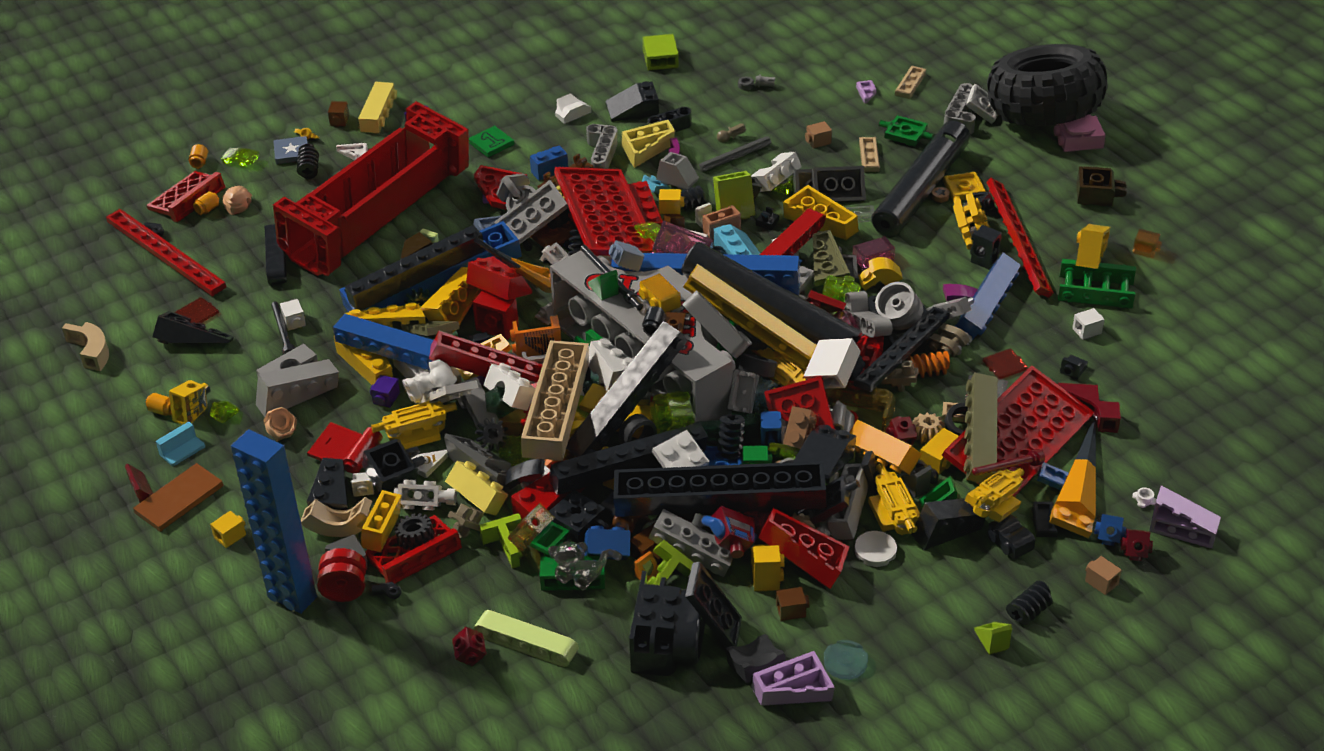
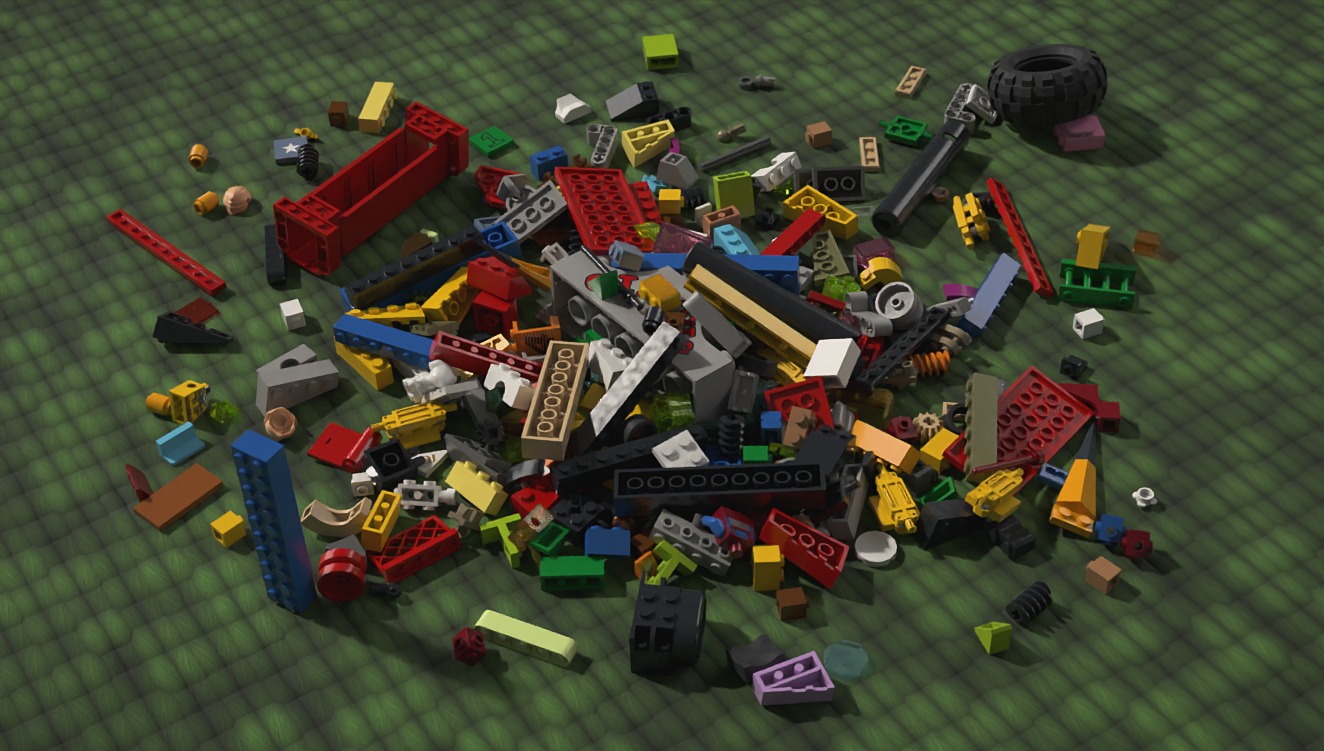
tan arch [62,322,109,371] -> none
black arm [144,222,164,237] -> none
red fence [146,171,225,222] -> none
clear neon green slope [221,148,260,167] -> none
black piece [271,301,296,355] -> none
black wedge [307,458,349,510] -> none
white tile [336,143,368,160] -> none
dark purple brick [370,375,400,408] -> none
black tyre [394,513,434,550] -> none
clear smoke animal [548,542,622,590] -> none
black tile [685,562,742,648] -> none
lavender tile [856,80,876,103] -> none
yellow tile [943,172,986,201] -> none
black brick [970,225,1002,270] -> none
clear red piece [982,348,1028,380] -> none
black tile [1032,502,1058,537] -> none
dark brown hinge [1077,166,1128,206] -> none
lavender wedge [1149,486,1221,548] -> none

